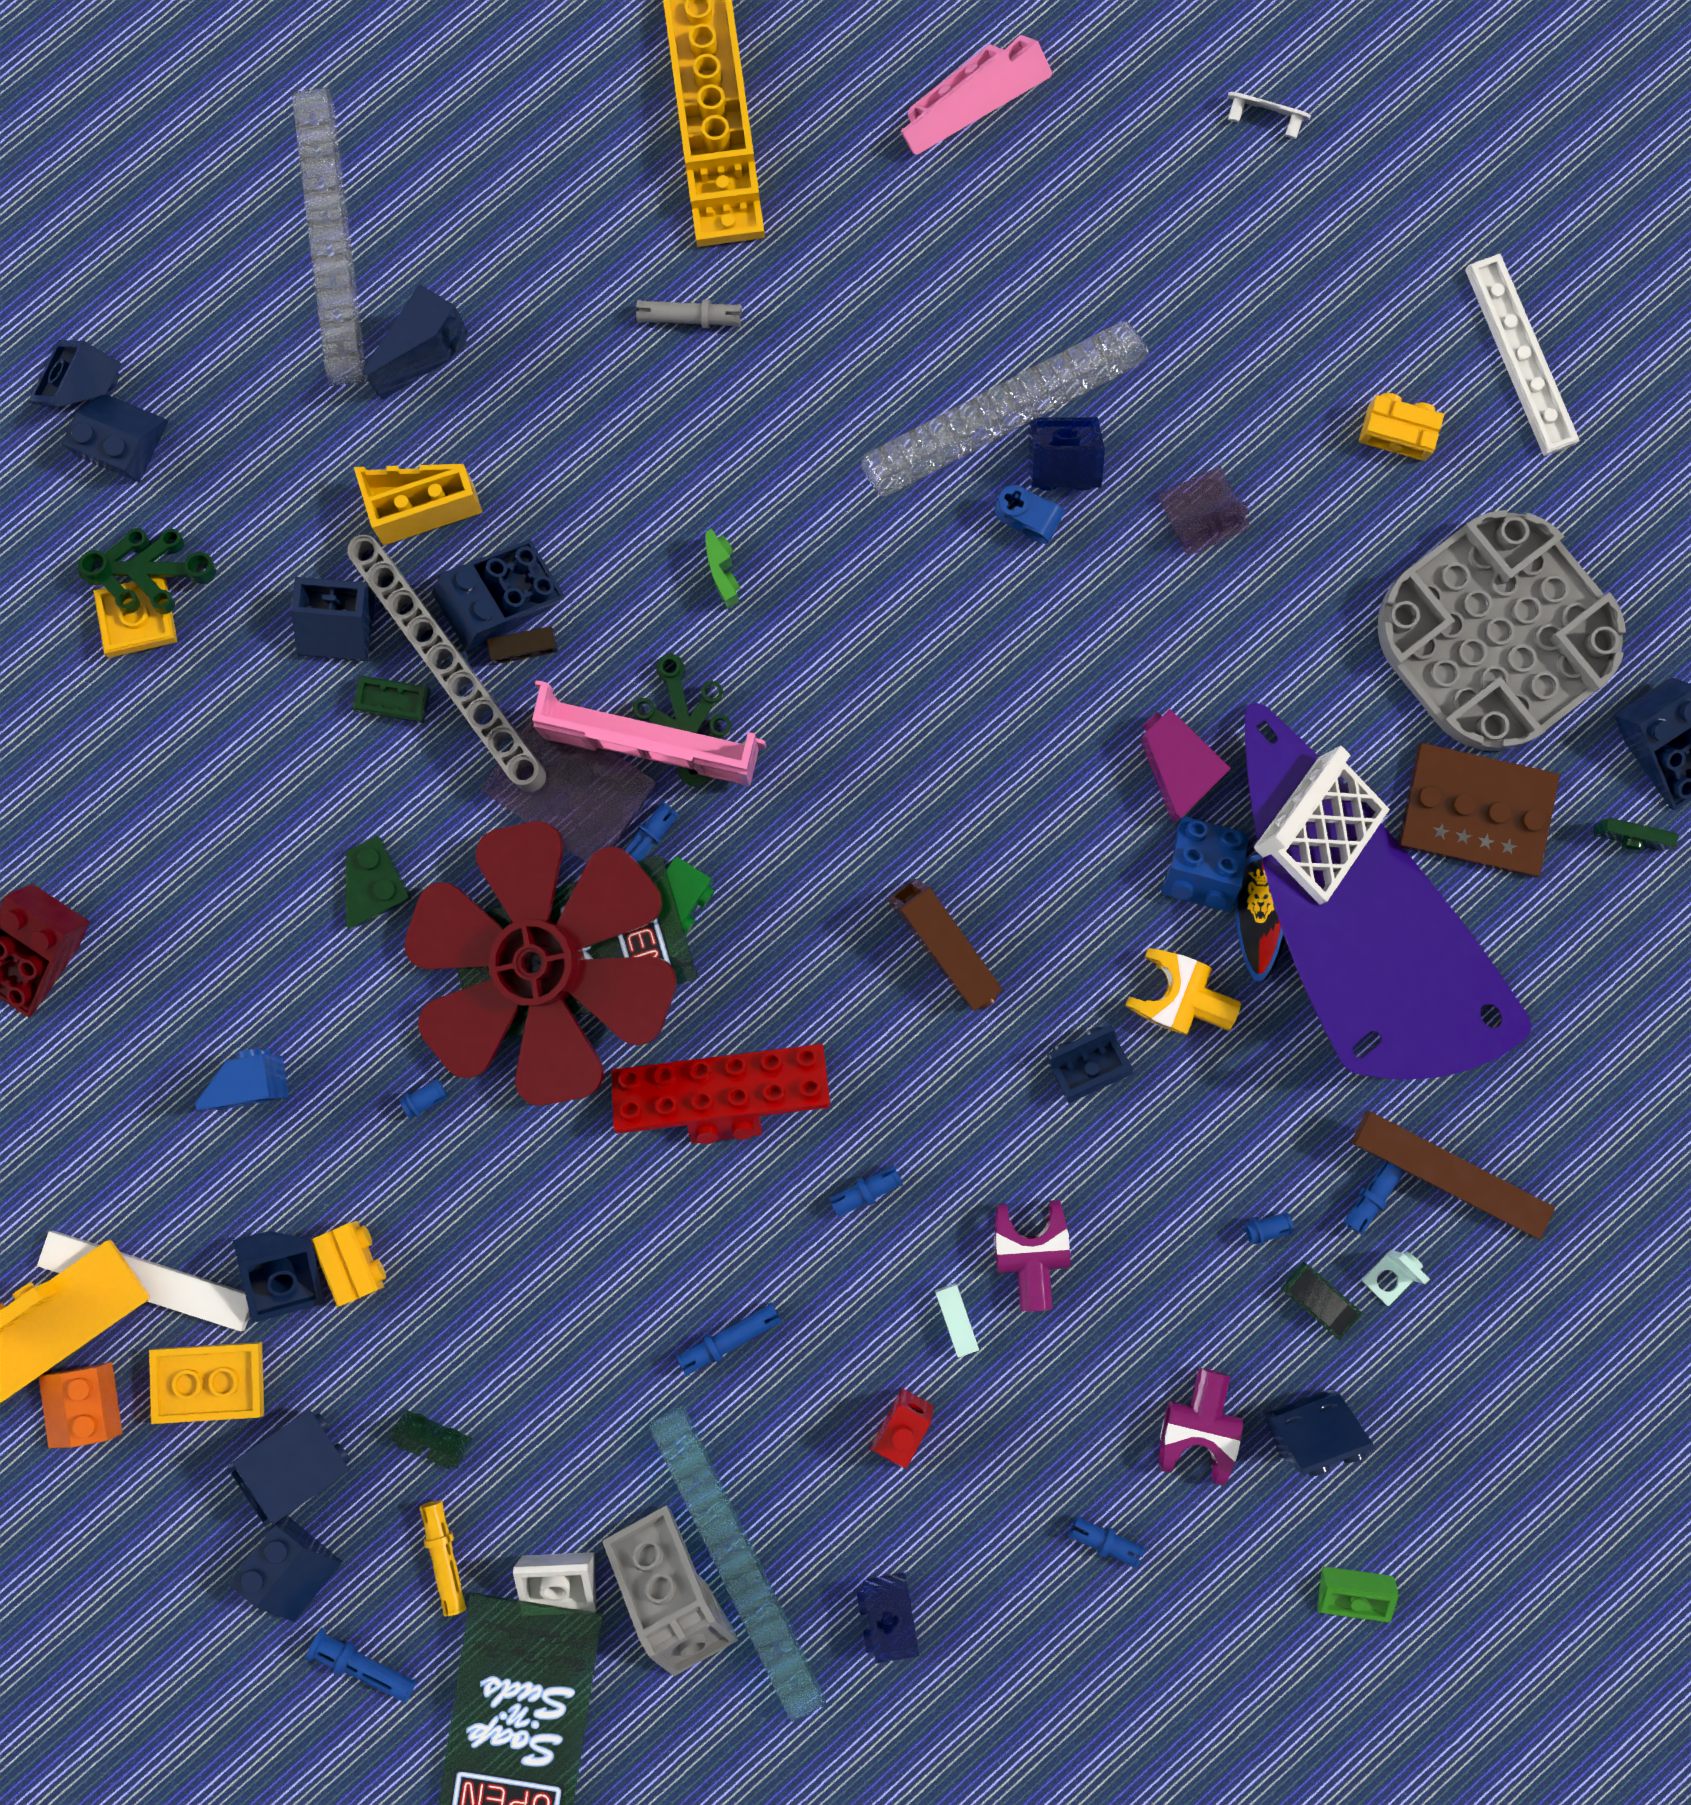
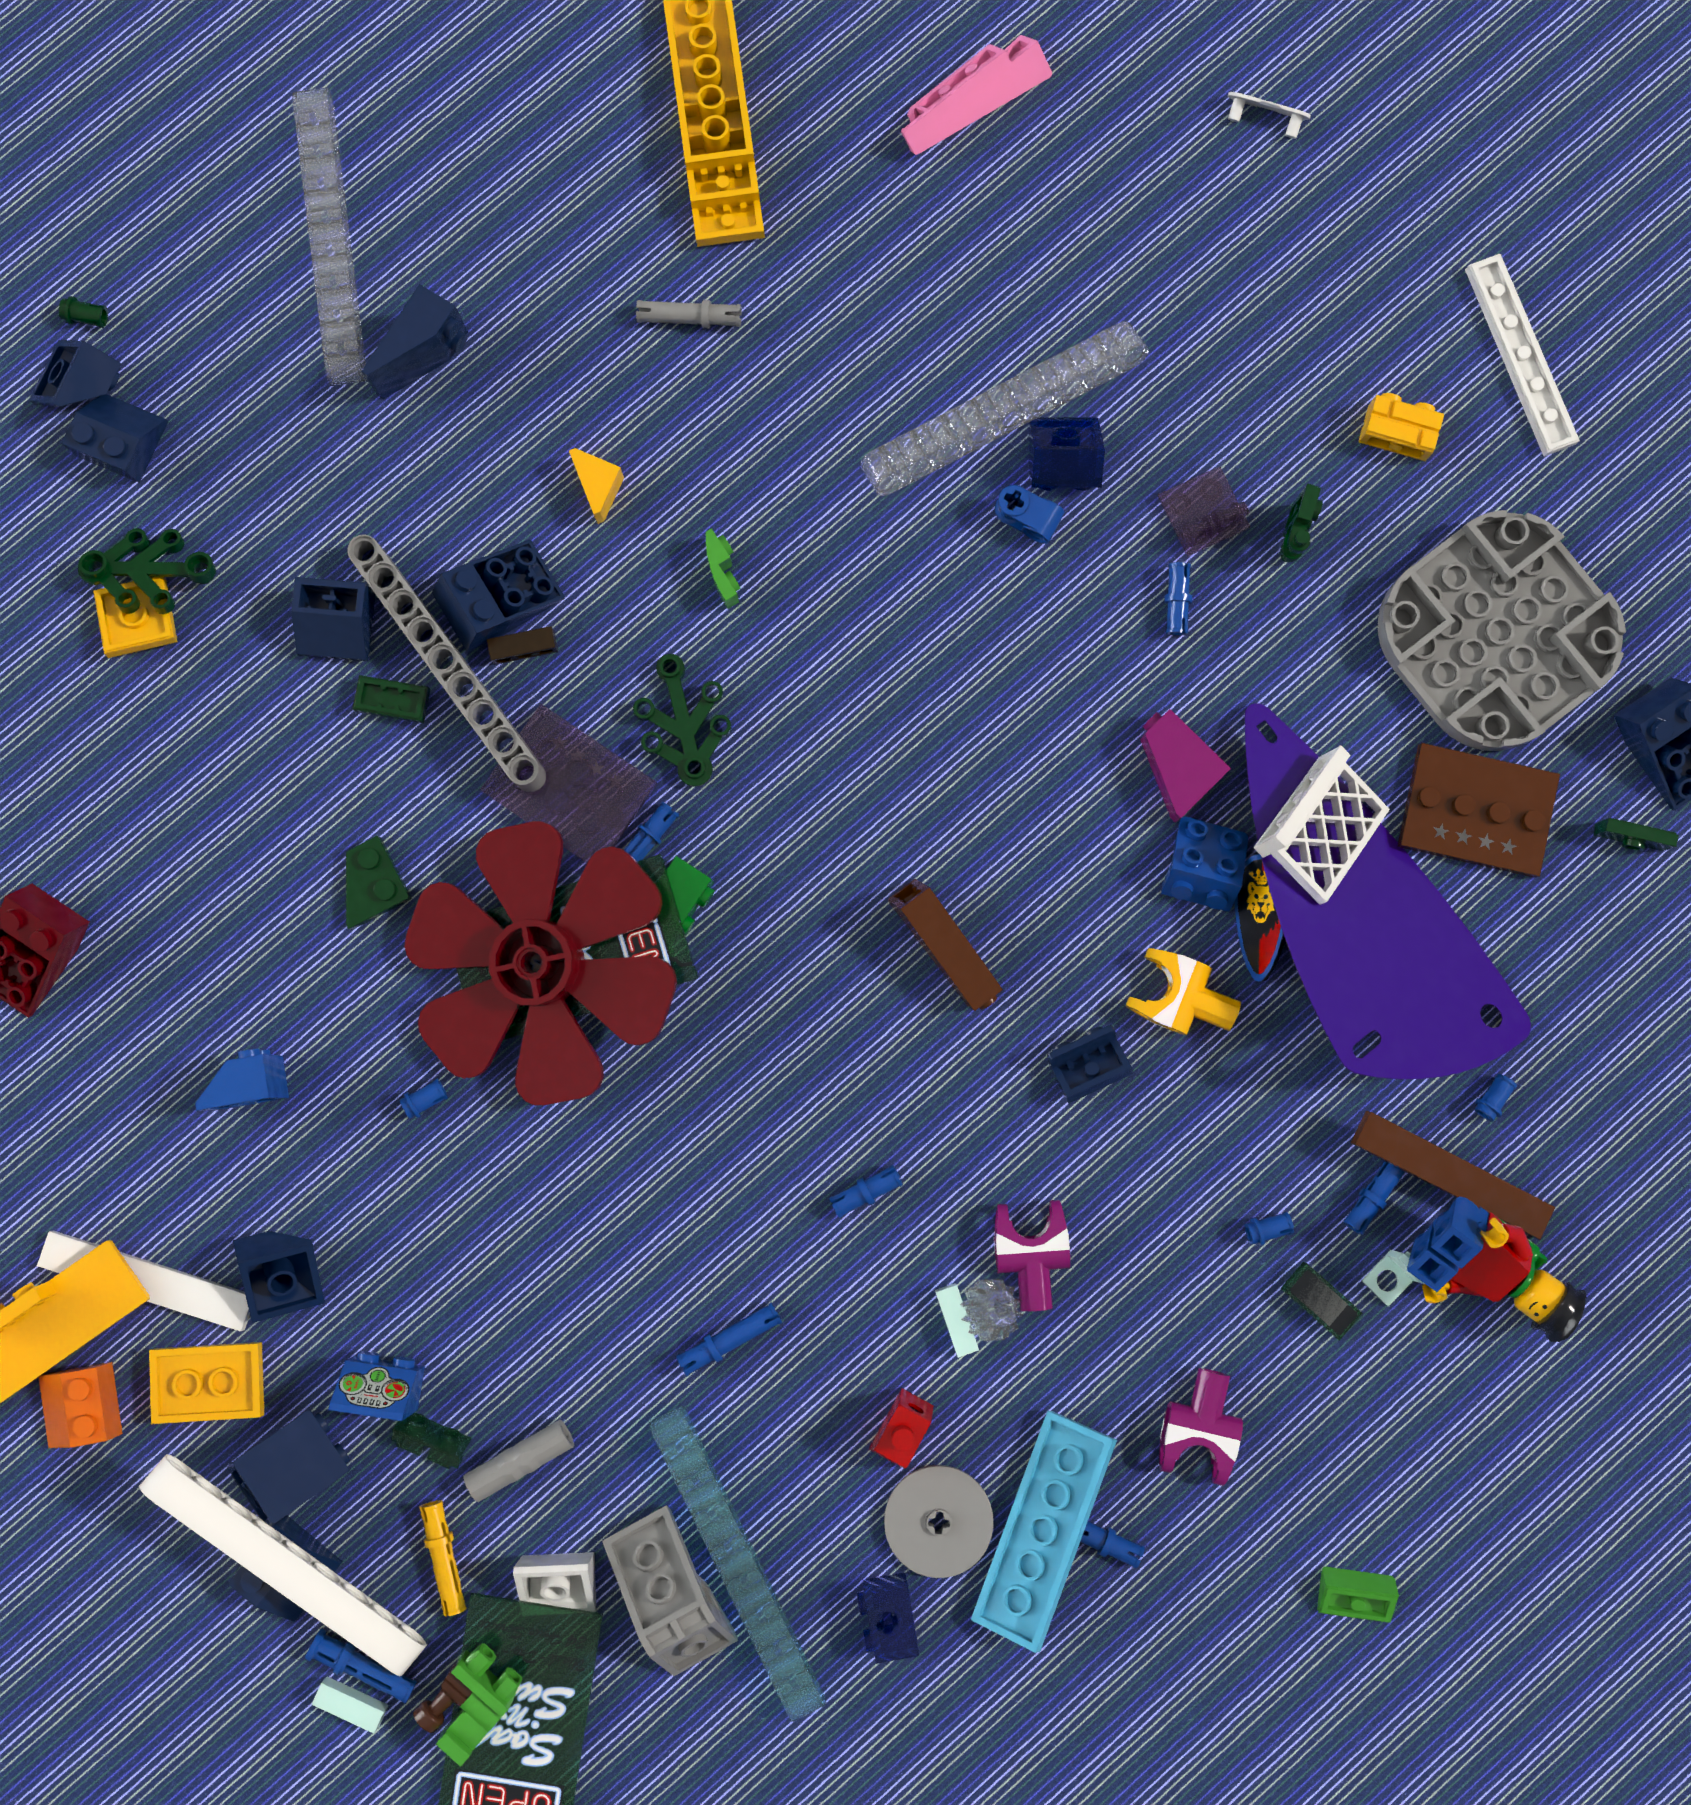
yellow brick [311,1221,386,1307] -> none
yellow wedge [354,464,483,546] -> none
bright pink piece [532,681,766,786] -> none
red bracket [611,1044,830,1144] -> none
dark blue slope [1264,1388,1374,1477] -> none
none -> dark green pin [59,296,108,328]
none -> white beam [139,1454,427,1676]
none -> light aqua piece [311,1676,389,1733]
none -> slope [329,1351,425,1421]
none -> bright green hips [413,1643,522,1767]
none -> light grey axle [463,1419,574,1502]
none -> yellow slope [569,448,624,524]
none -> light grey piece [884,1465,993,1578]
none -> clear gear [960,1279,1023,1341]
none -> medium azure plate [971,1411,1117,1653]
none -> blue pin [1164,562,1193,636]
none -> dark green plate [1280,484,1323,562]
none -> piece [1407,1197,1586,1342]
none -> blue pin [1474,1074,1517,1122]

